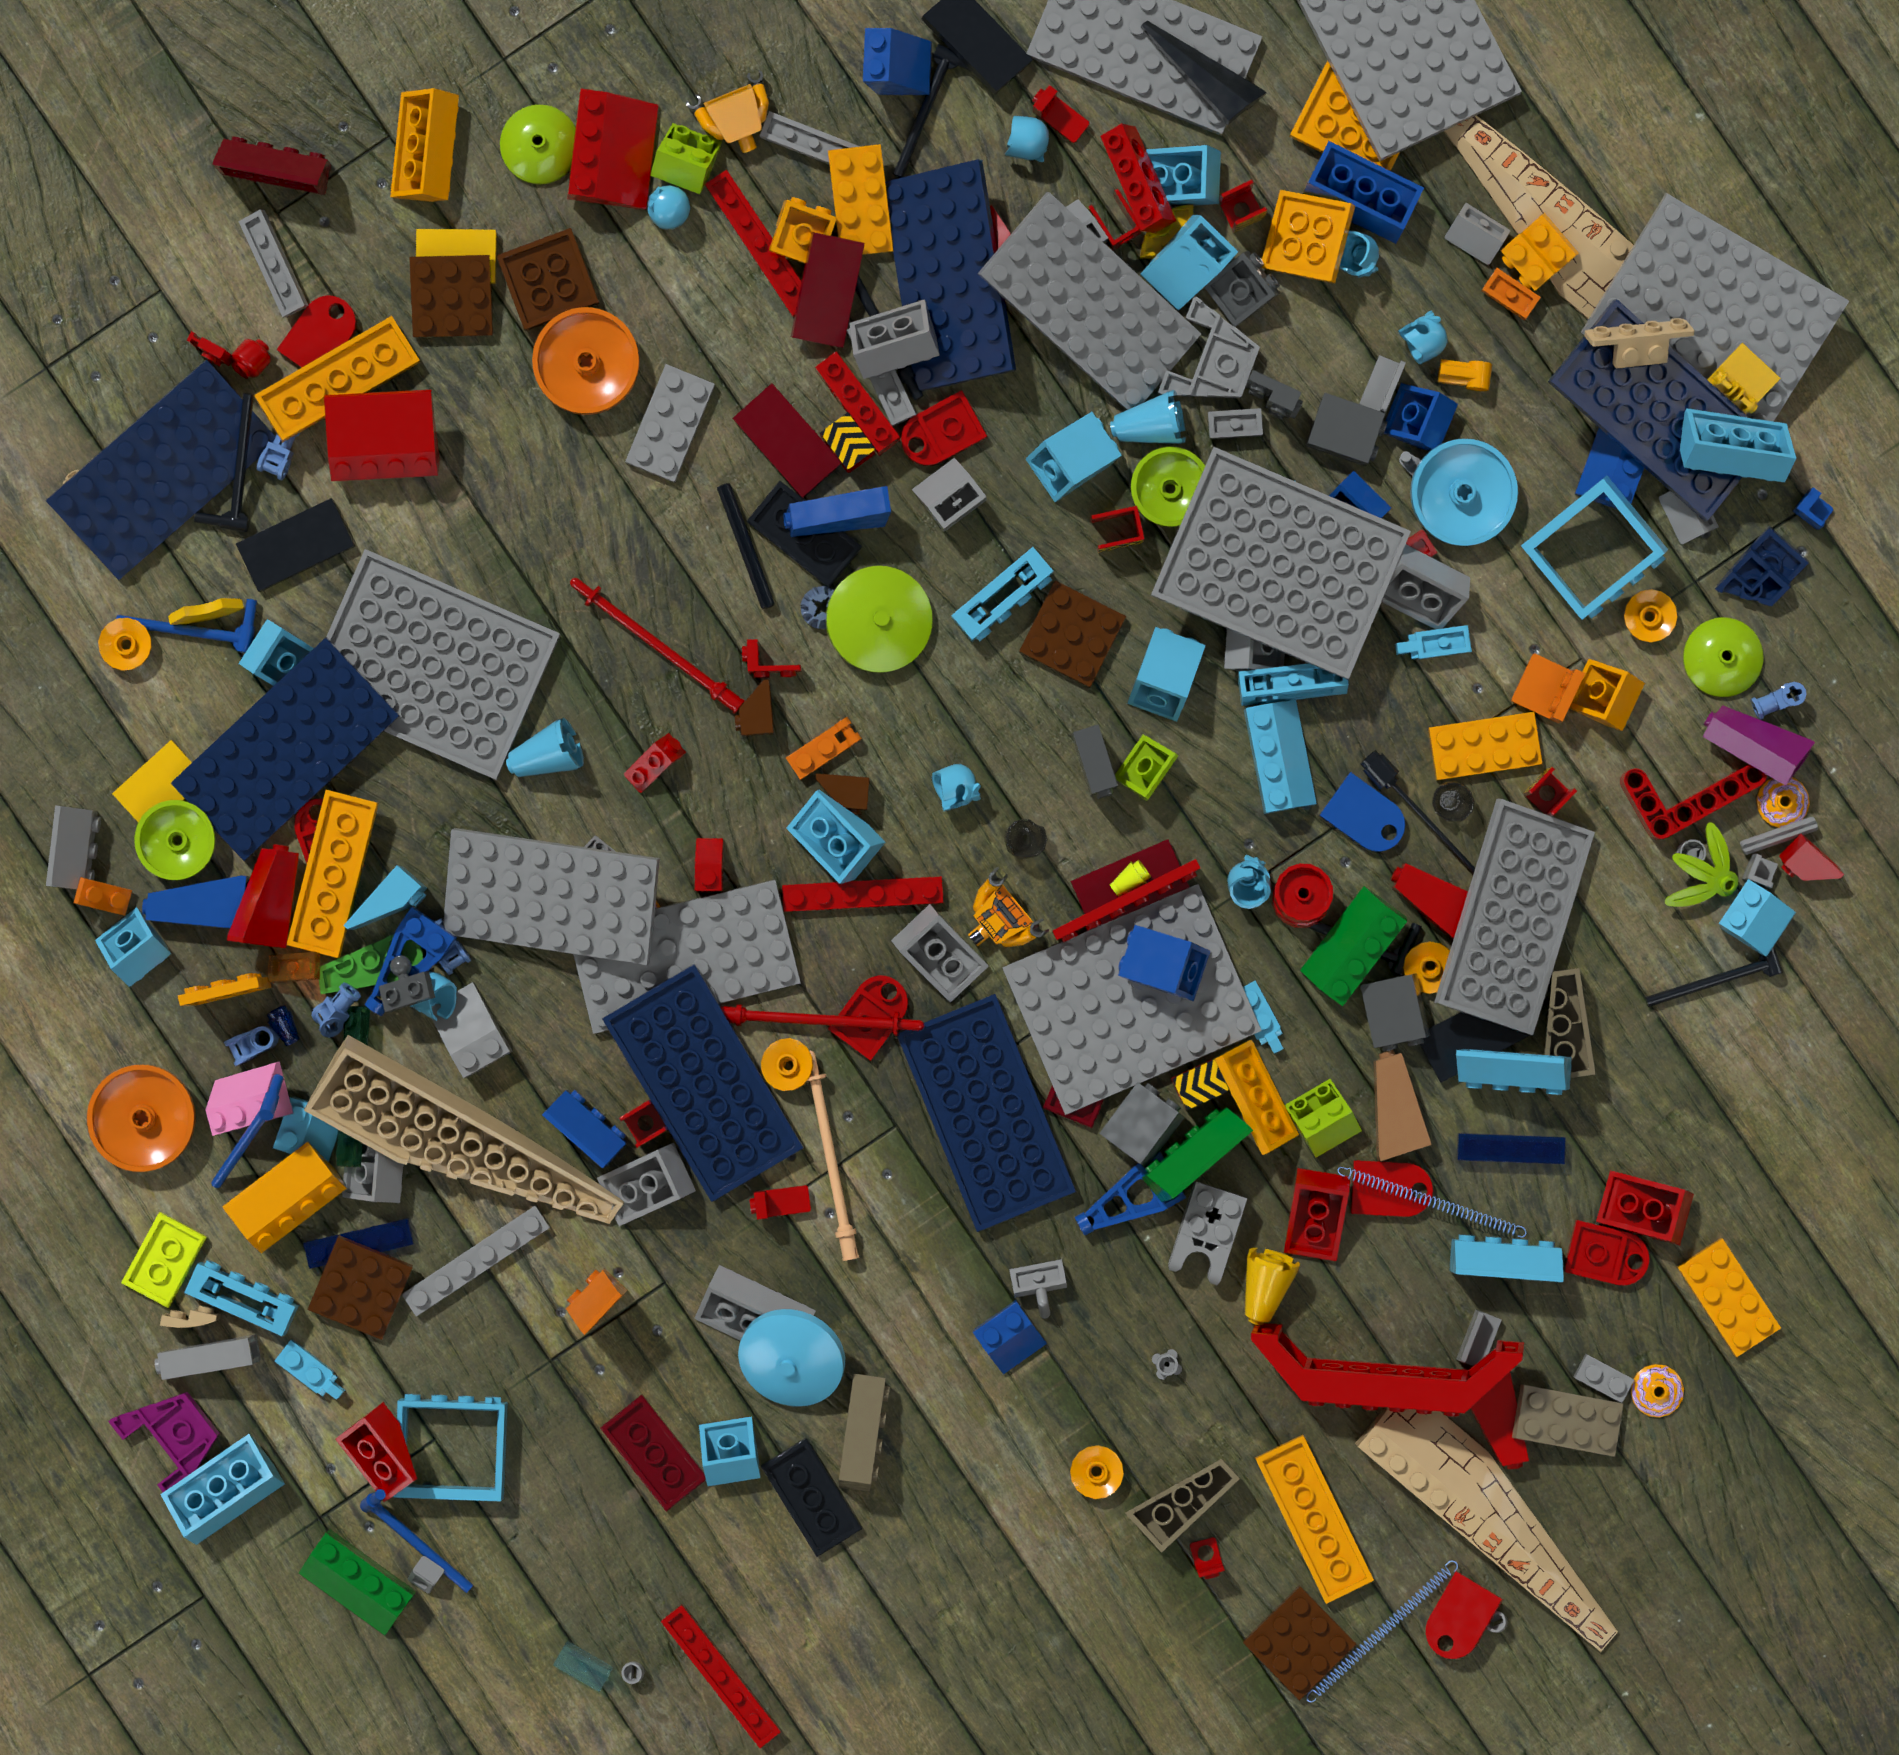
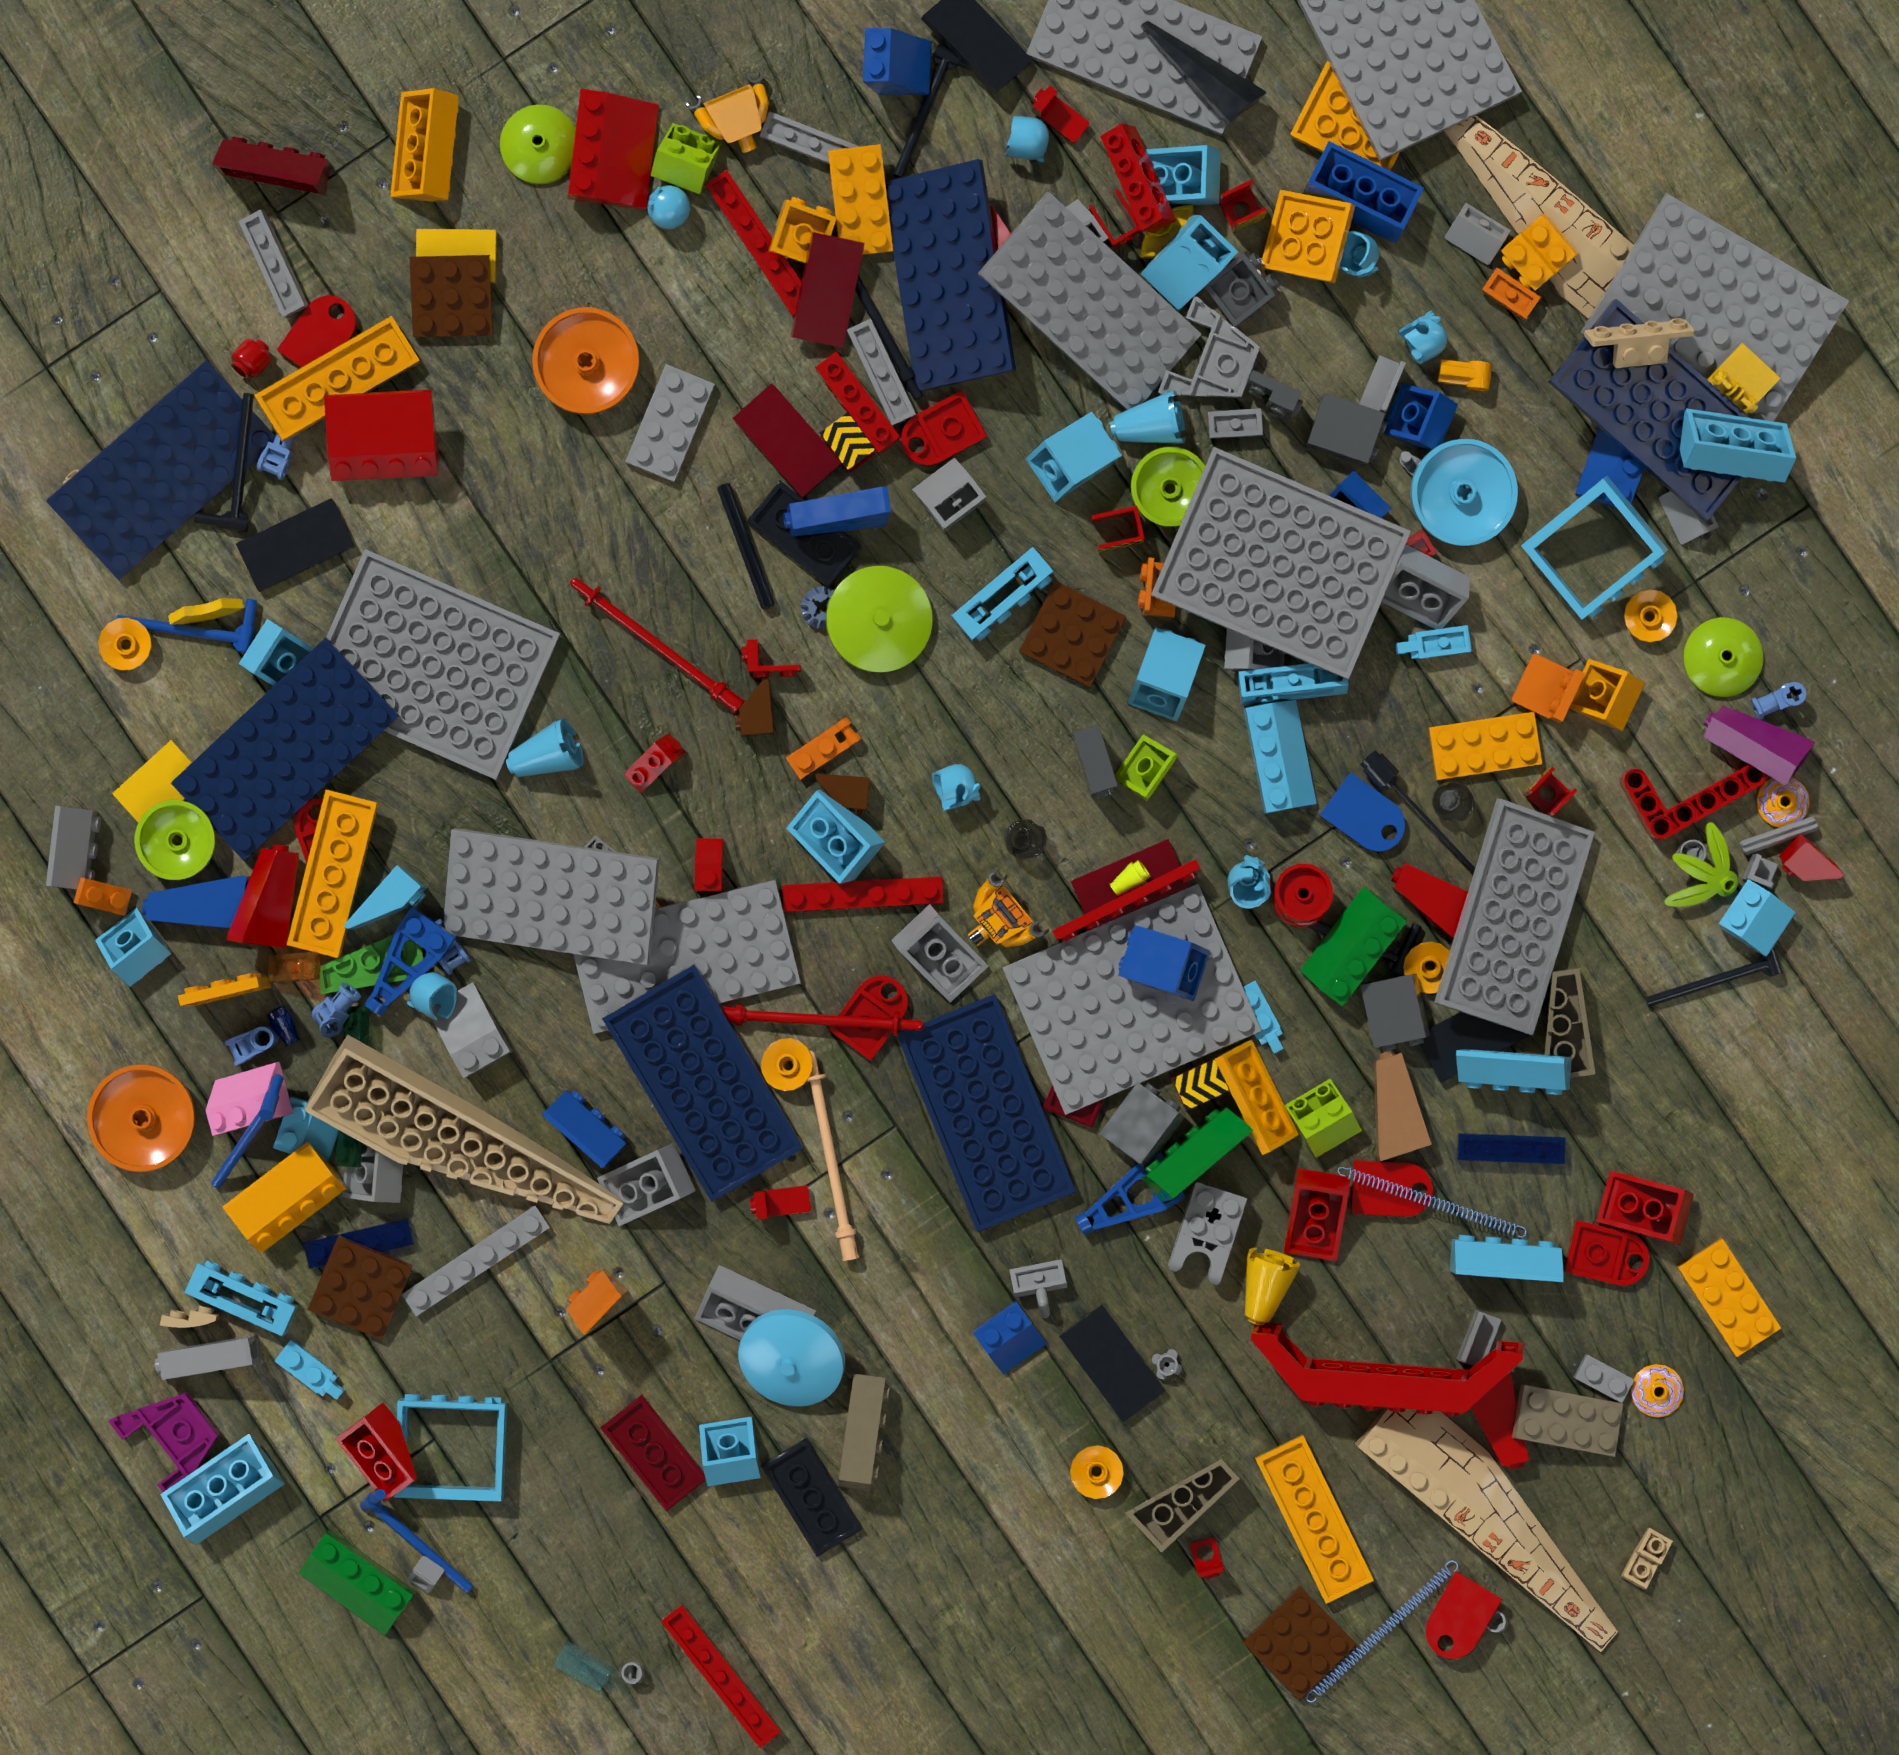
neon yellow tile [121,1212,207,1308] -> none
red plate [186,331,232,367] -> none
dark grey plate [379,955,435,1012] -> none
reddish brown plate [496,228,600,331] -> none
red piece [619,1100,668,1148] -> none
light grey slope [849,299,939,379] -> none
dark blue slope [1715,526,1809,606] -> none
blue panel [1792,487,1833,530] -> none
none -> black tile [1059,1304,1166,1422]
none -> orange bracket [1138,557,1175,618]
none -> tan slope [1620,1528,1673,1590]

